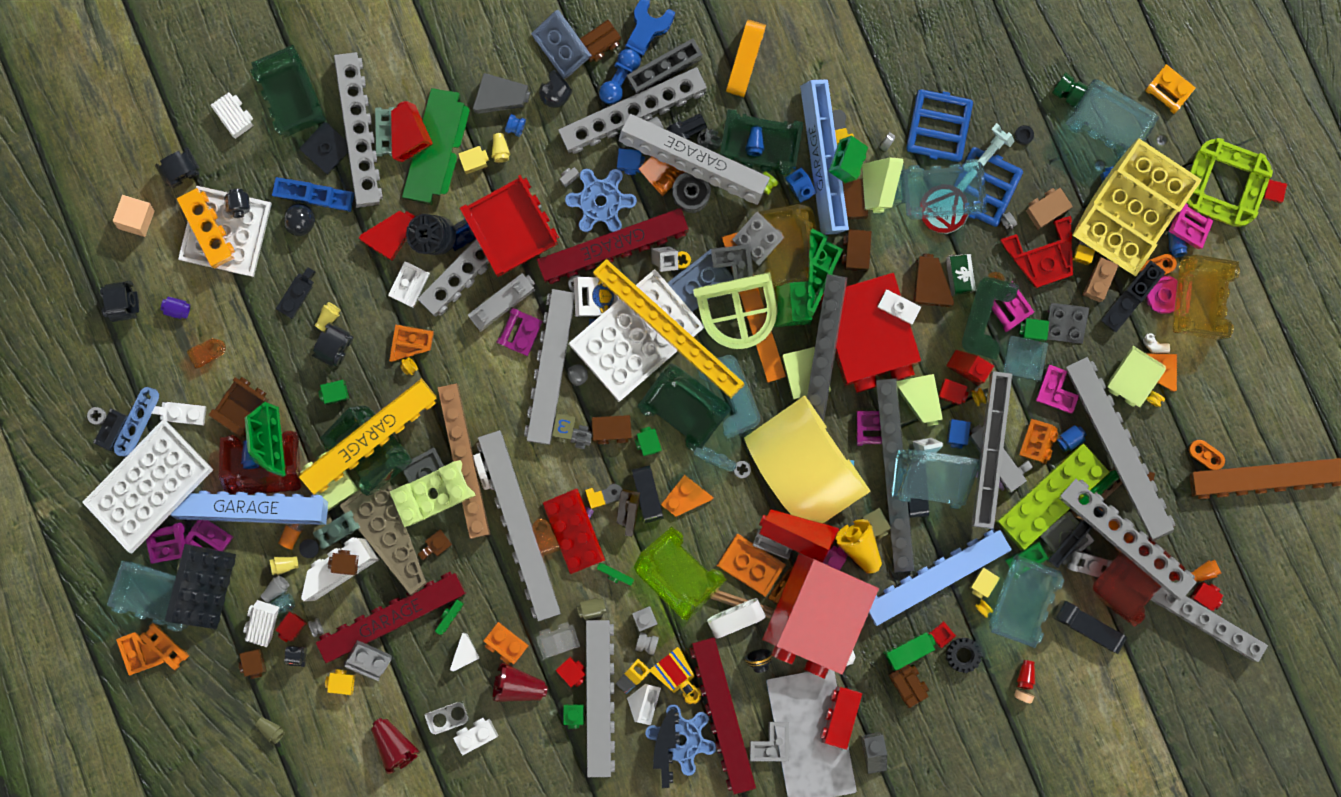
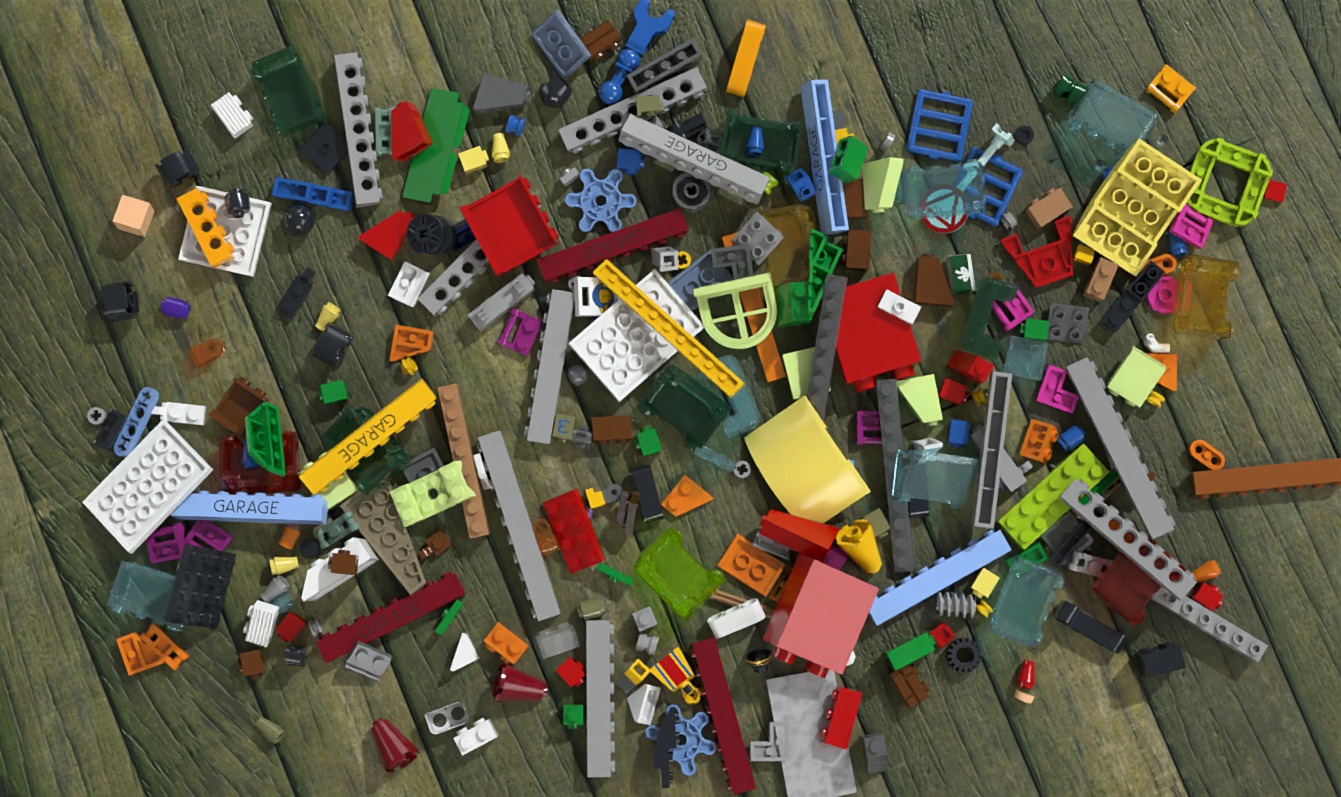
yellow brick [325,669,355,695] -> none
orange hinge [639,156,686,196] -> none
none -> olive brick [636,95,664,118]
none -> light grey piece [935,591,976,619]
none -> black brick [1135,641,1186,678]

